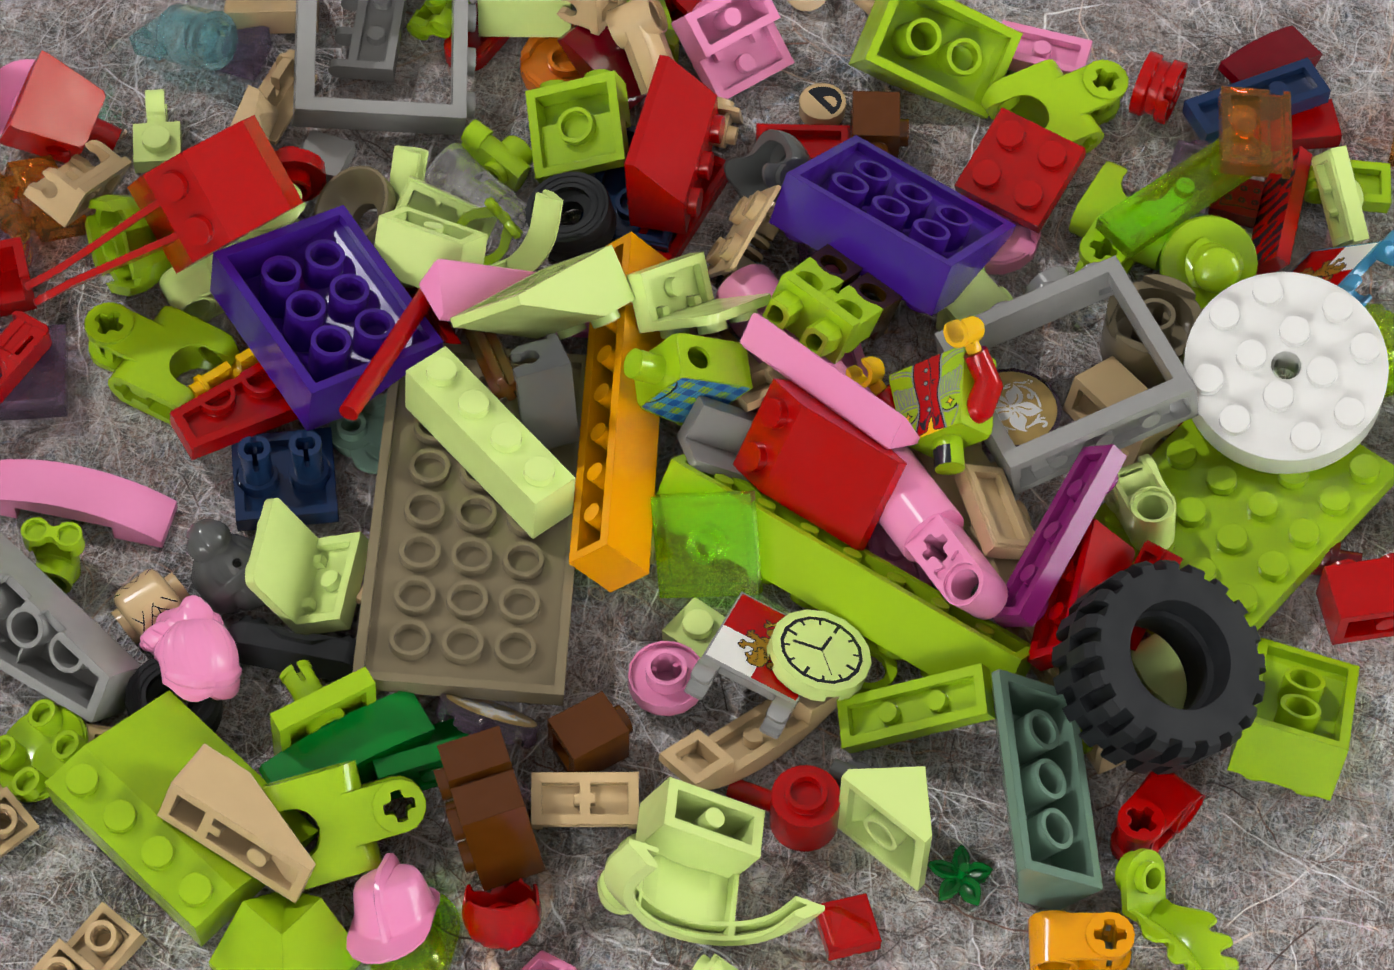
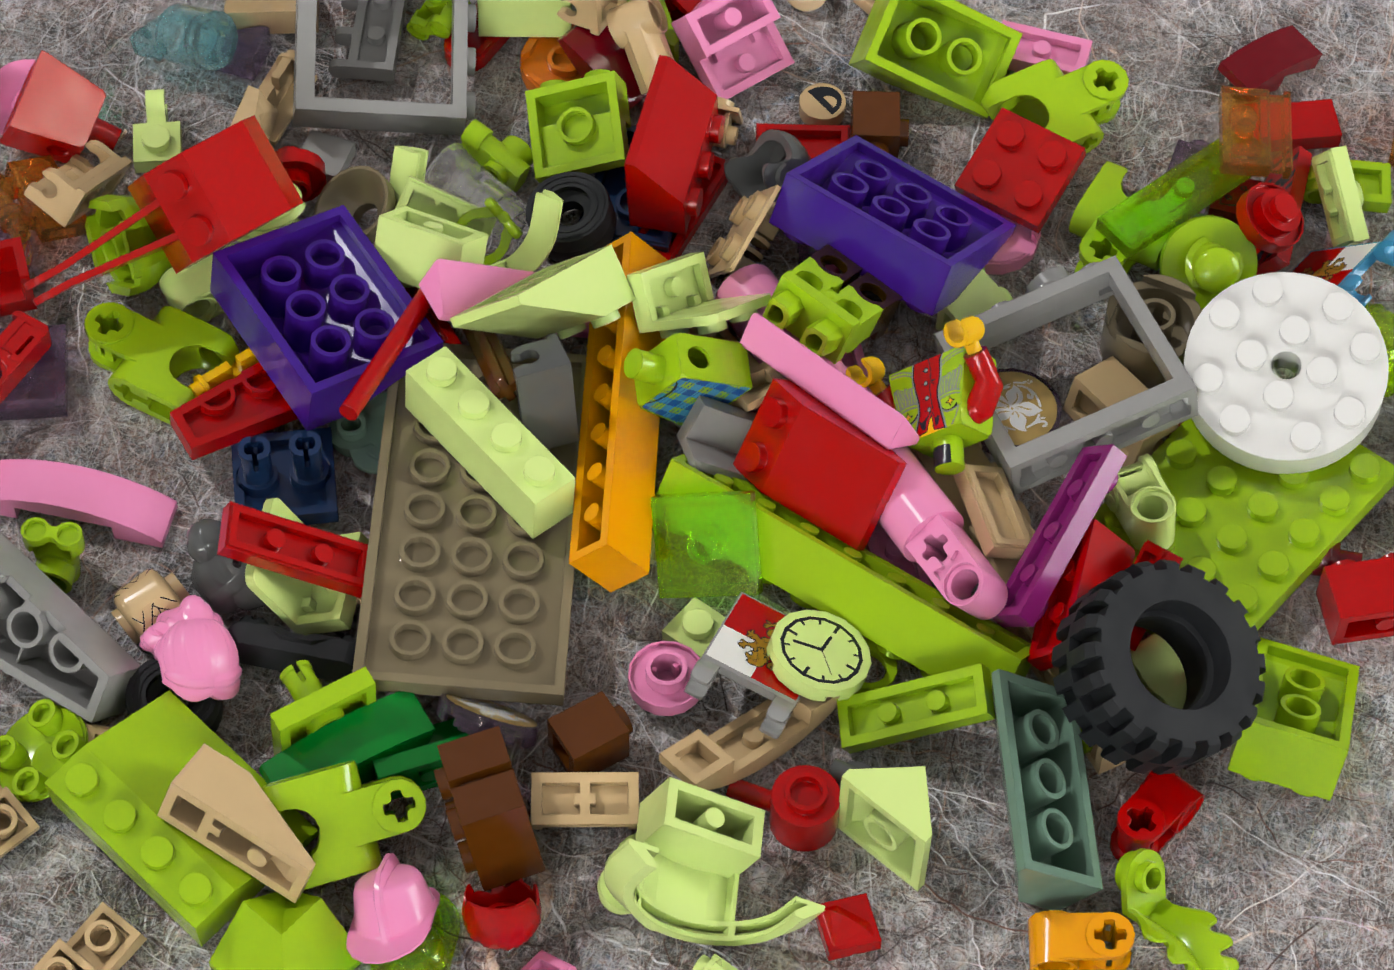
green plant [927,844,993,906] -> none
red wheel [1129,51,1188,125] -> none
dark blue plate [1182,57,1331,146] -> none
none -> red tile [217,501,368,598]
none -> red plate [1236,183,1304,253]

